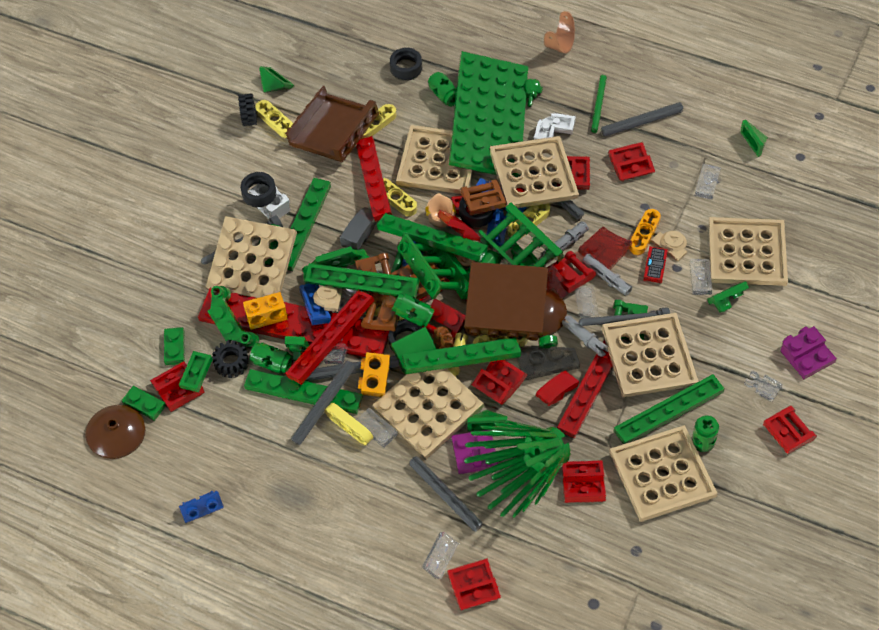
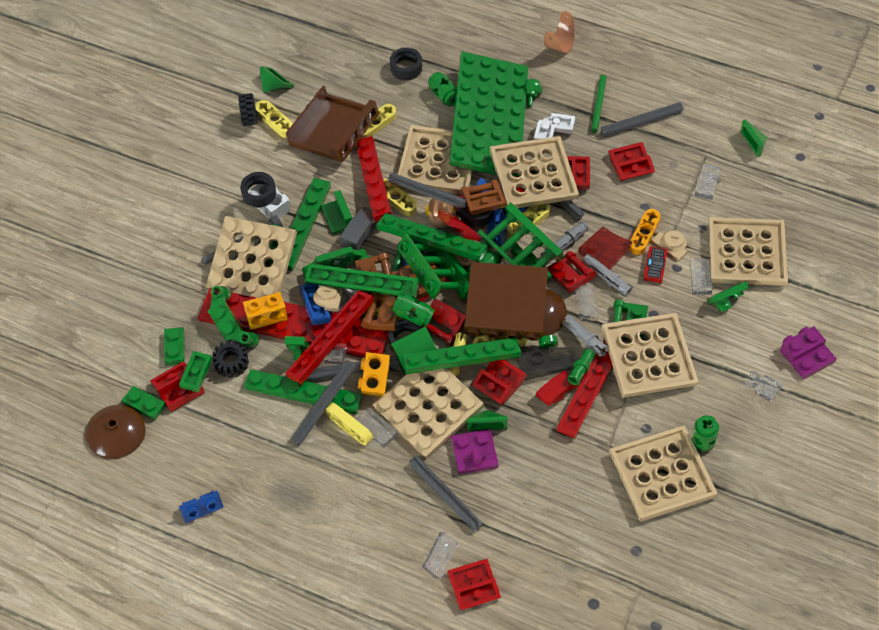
green piece [250,342,293,374] -> none
dark orange gear [432,326,454,349] -> none
green plant [464,420,571,518] -> none
clear red plate [547,264,568,299] -> none
red slope [562,460,606,503] -> none
dark grey piece [578,307,670,326] -> none
green plate [613,374,725,444] -> none
red plate [763,406,817,454] -> none
none -> green panel [321,190,352,234]
none -> dark grey axle [388,173,466,209]
none -> green pin [567,349,595,385]

